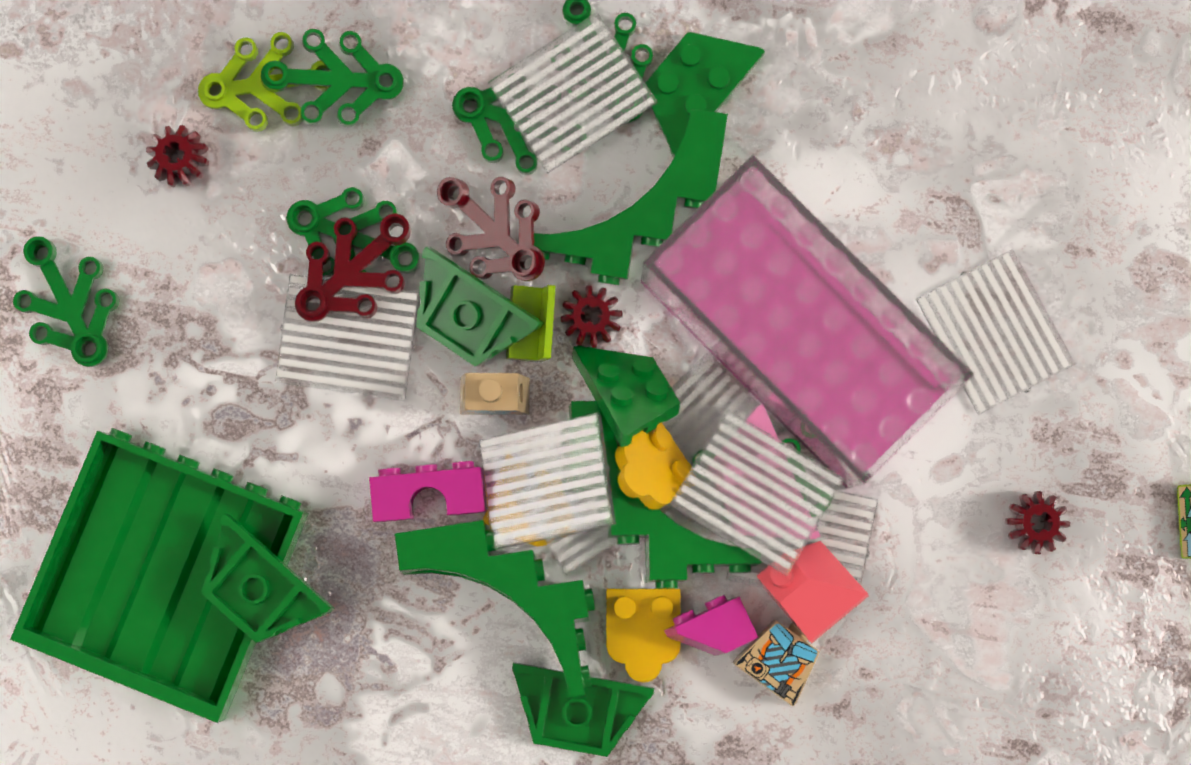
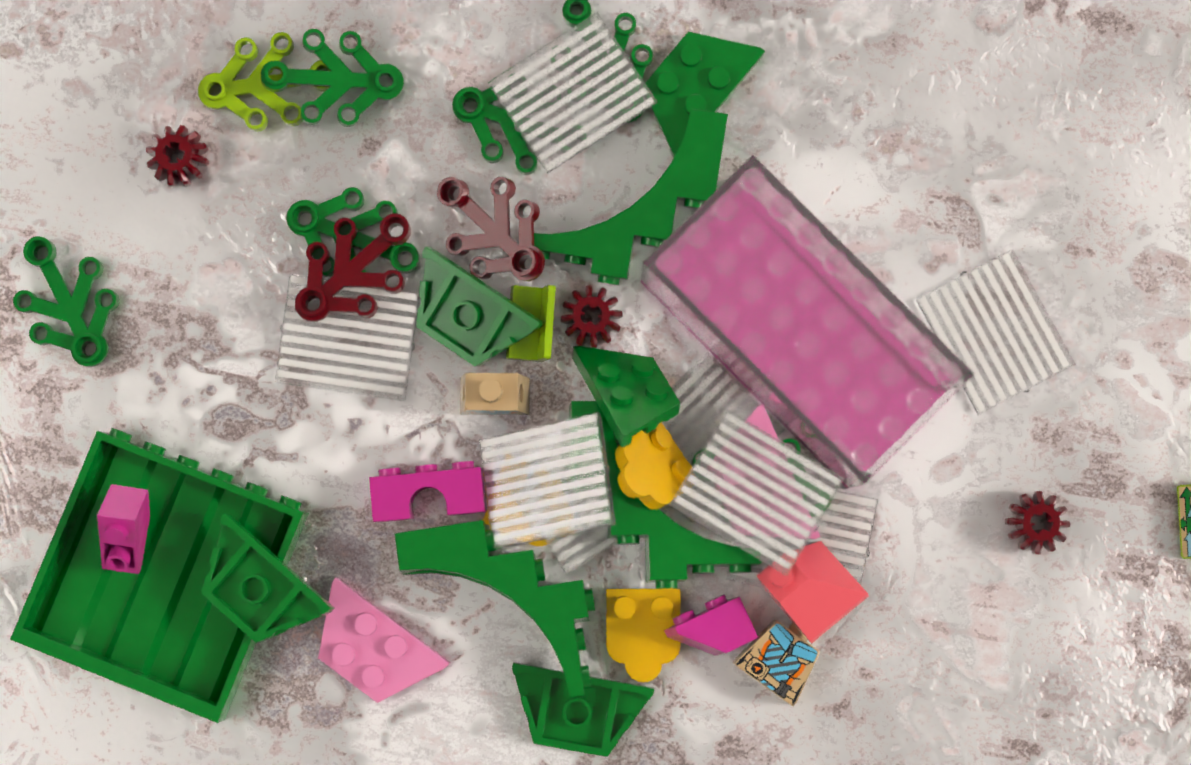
none -> dark pink slope [97,484,150,574]
none -> bright pink wing [318,578,451,703]

